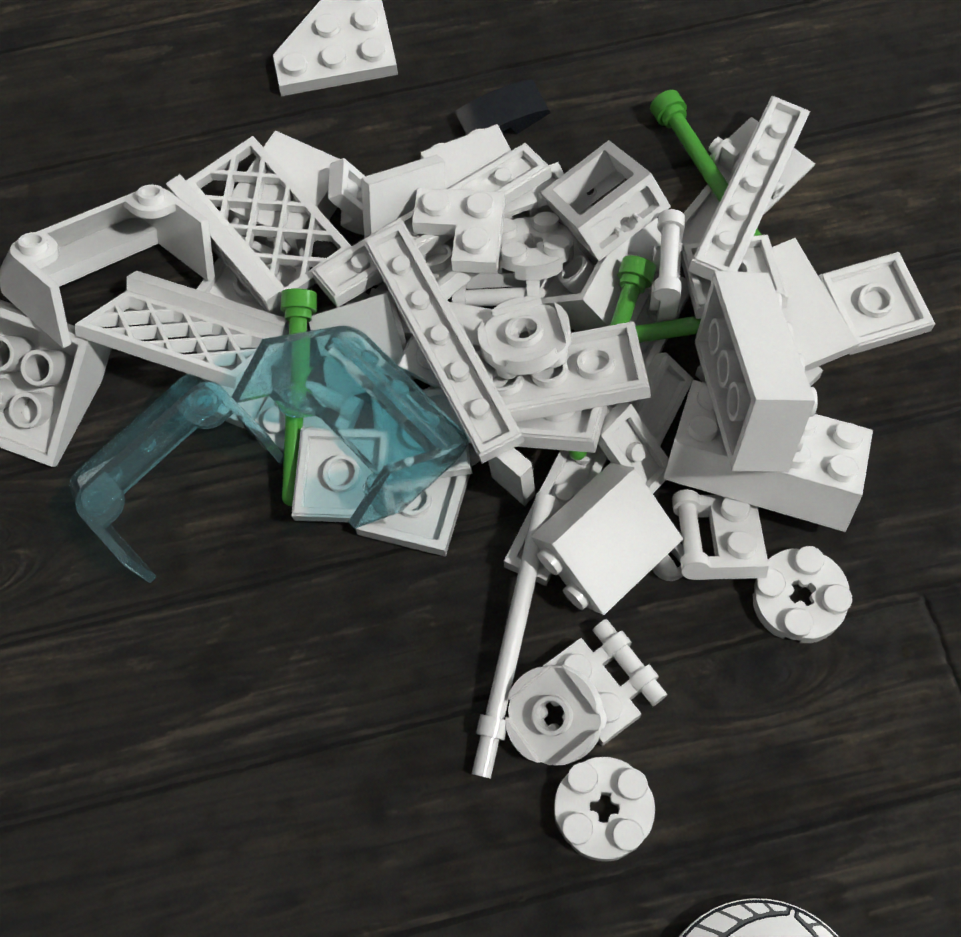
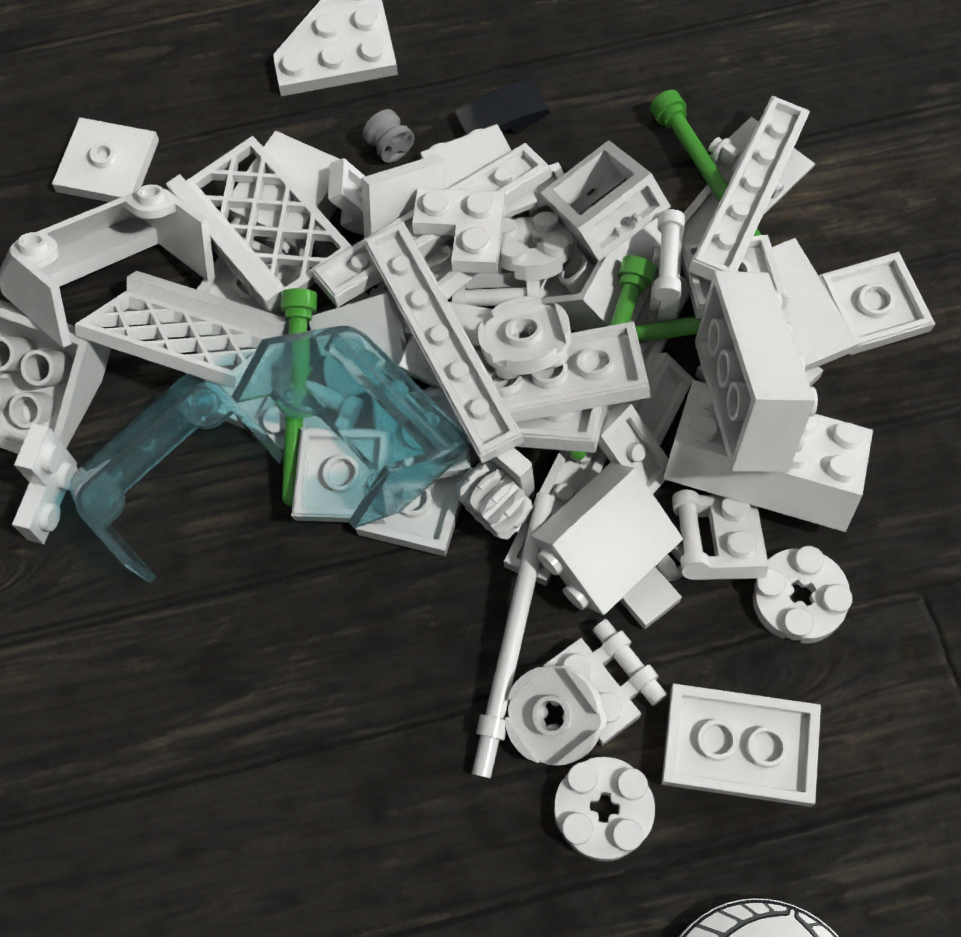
none -> white plate [12,423,77,544]
none -> white plate [52,117,159,202]
none -> light grey wheel [362,109,415,163]
none -> white gear [455,462,533,540]
none -> white tile [619,567,682,630]
none -> white plate [661,684,821,807]

